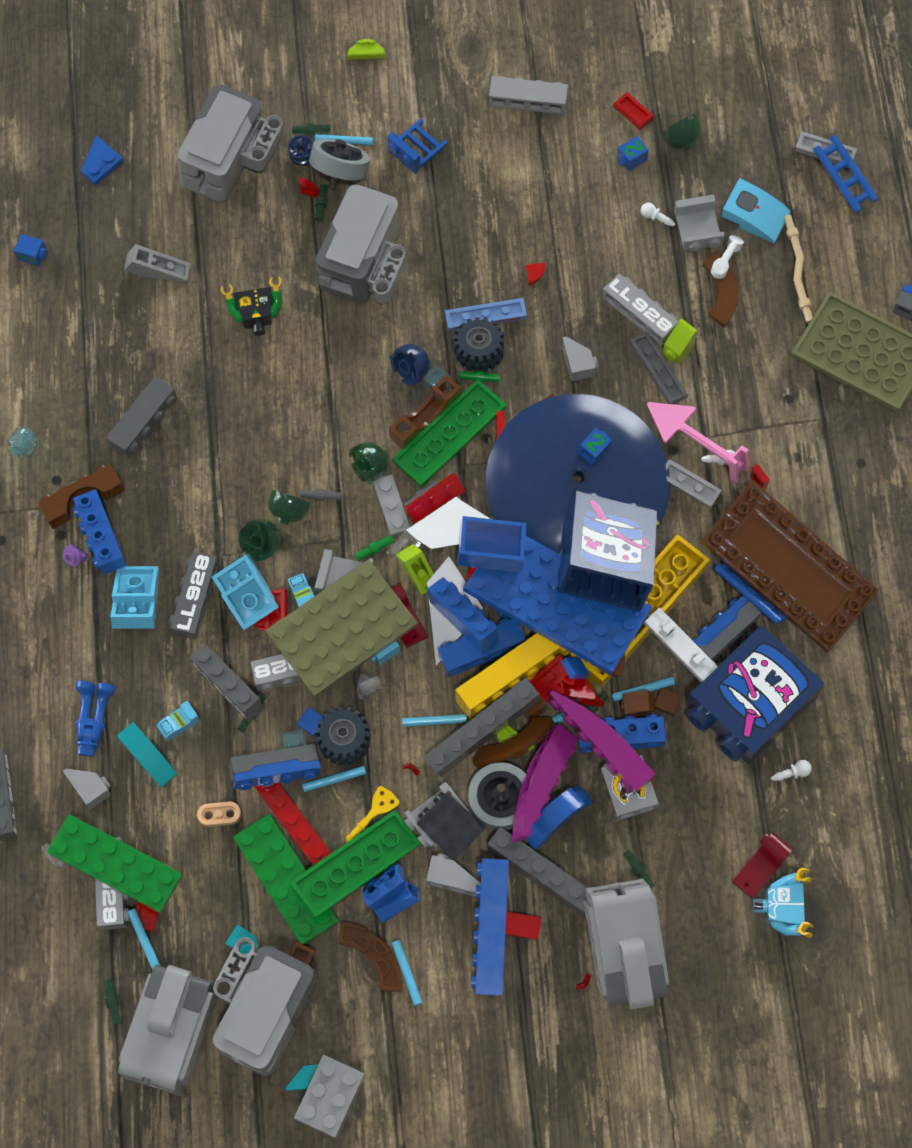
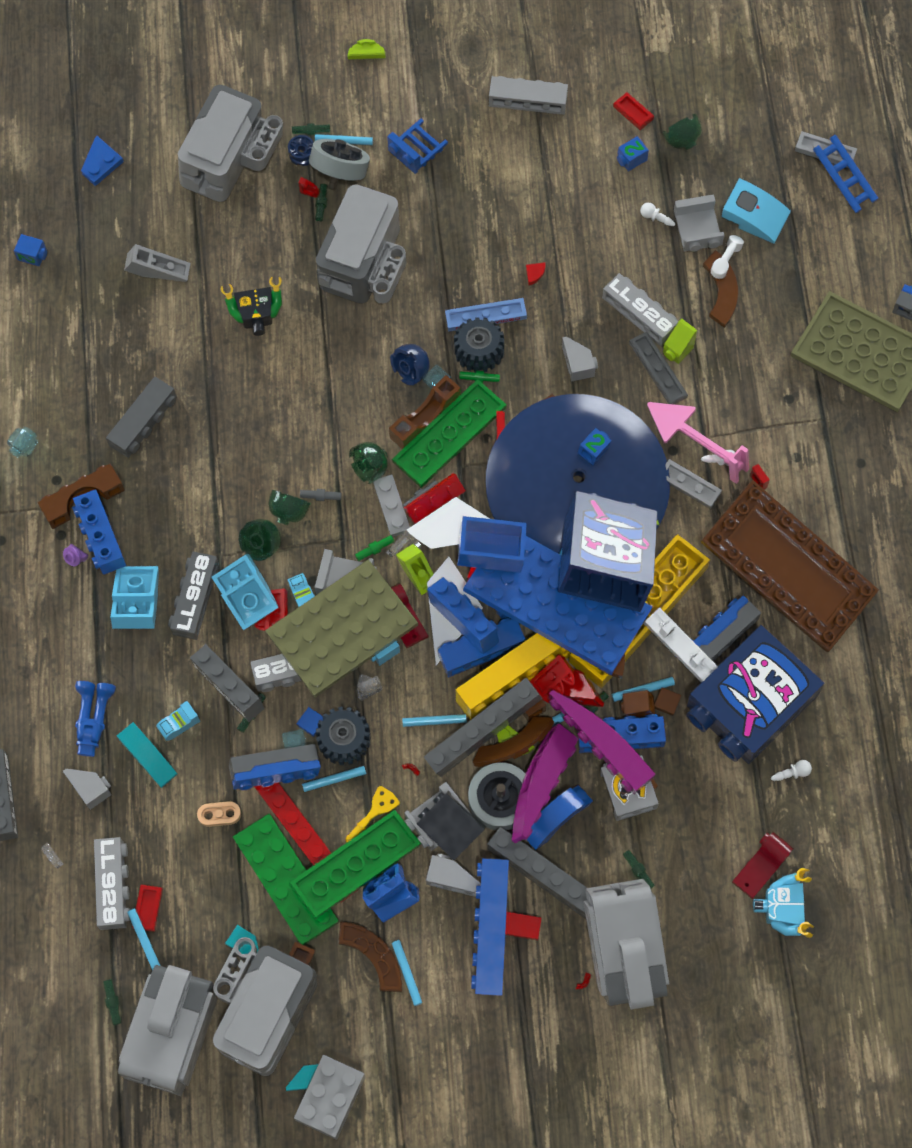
green plate [46,814,183,914] -> none
blue tile [561,657,589,679] -> none
blue bar [714,563,787,625] -> none
tan bar [784,215,813,324] -> none

